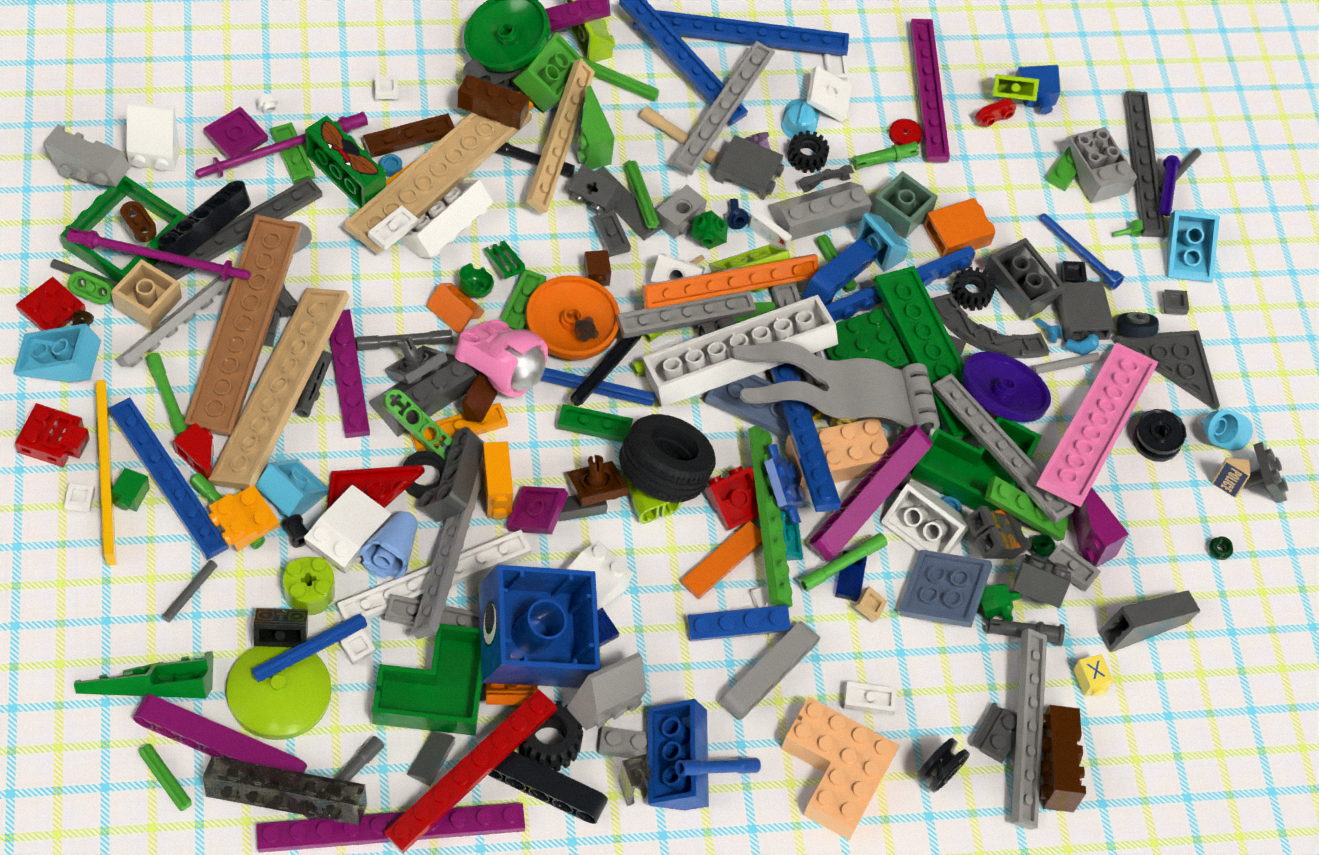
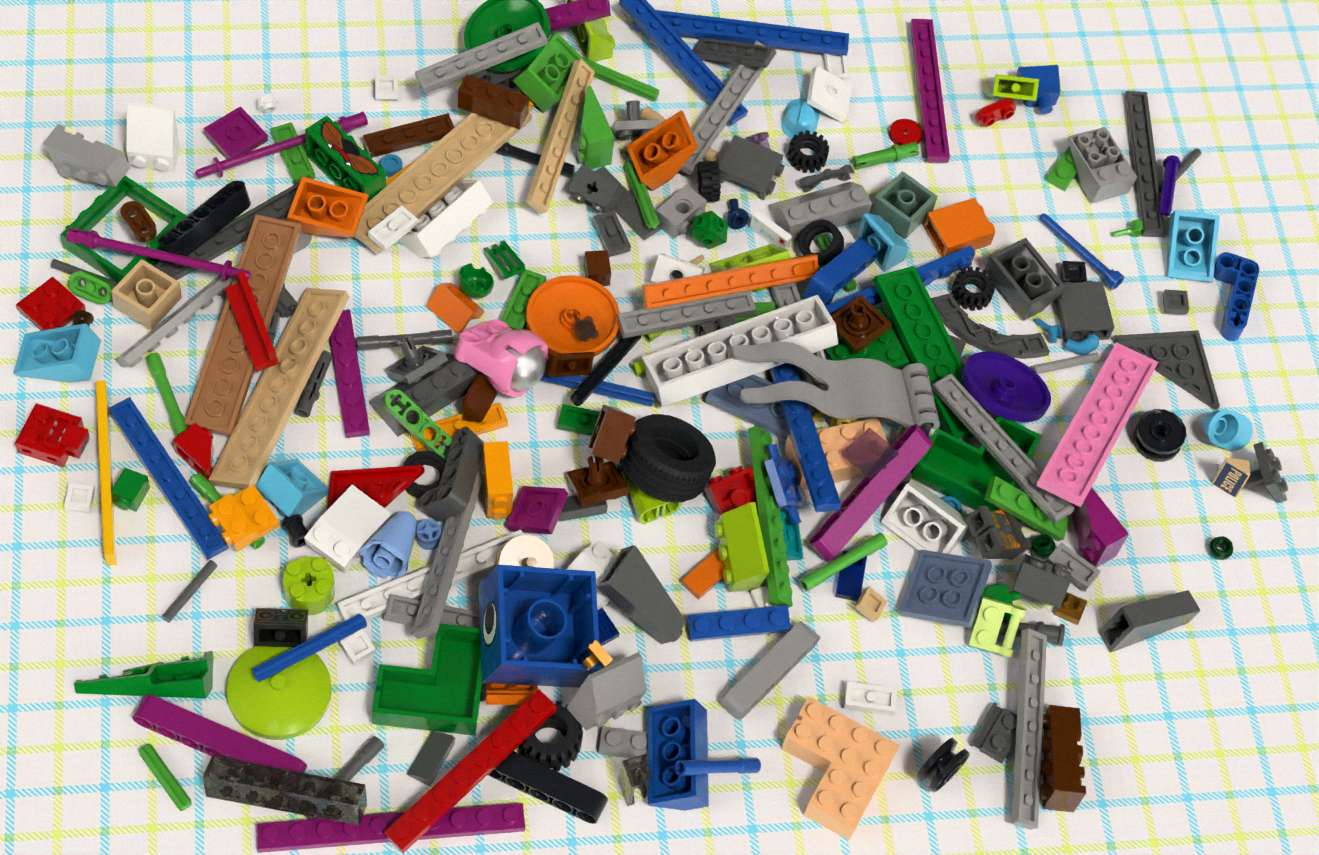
light yellow brick [1073,654,1113,697] -> none
black wheel [1117,312,1159,338] -> none
none -> red fence [225,271,279,372]
none -> orange slope [287,176,369,237]
none -> light grey plate [415,22,548,94]
none -> medium blue wheel [416,519,441,550]
none -> wheel [495,535,554,568]
none -> reddish brown slope [544,352,595,377]
none -> tile [582,640,613,670]
none -> reddish brown slope [586,405,636,464]
none -> dark grey slope [597,545,686,644]
none -> dark grey plate [610,100,660,140]
none -> orange slope [626,110,698,191]
none -> dark grey tile [693,38,777,68]
none -> black tyre [697,161,721,202]
none -> lime slope [714,502,770,592]
none -> black tyre [798,219,844,266]
none -> reddish brown plate [831,294,892,354]
none -> piece [841,428,899,480]
none -> yellowish green plate [968,596,1026,657]
none -> pearl gold tile [1055,592,1087,625]
none -> blue beam [1214,252,1259,341]

